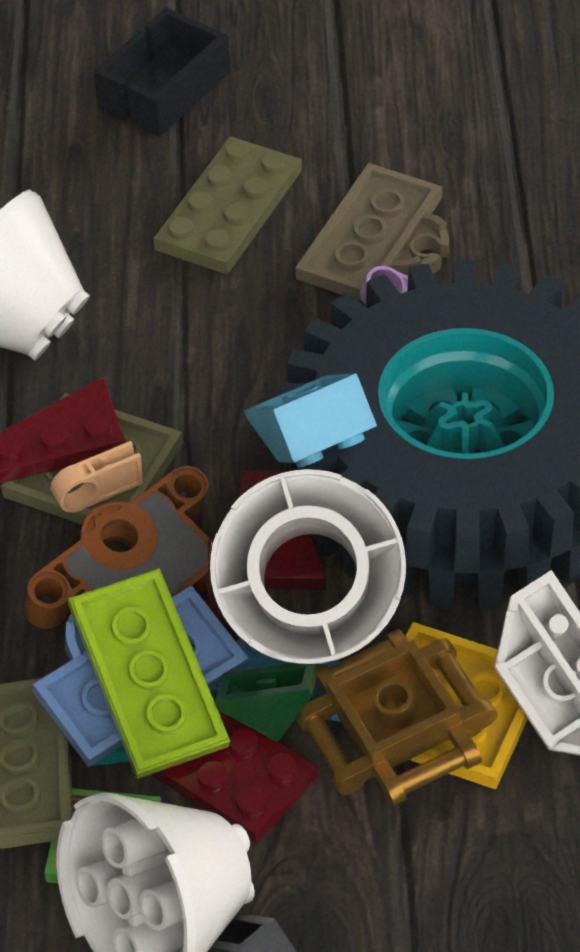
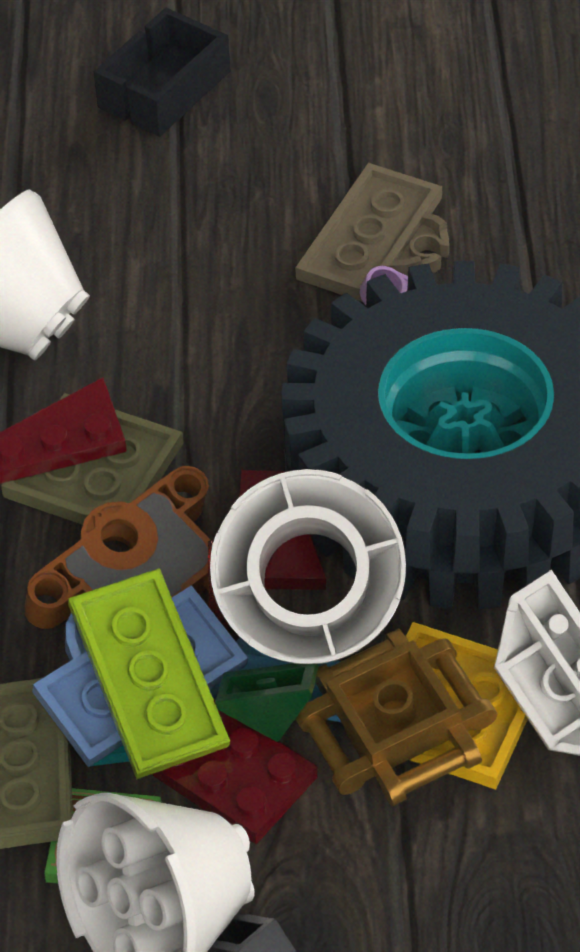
light nougat piece [50,441,143,513] -> none
olive plate [154,136,302,275] -> none
medium azure slope [244,373,377,468] -> none

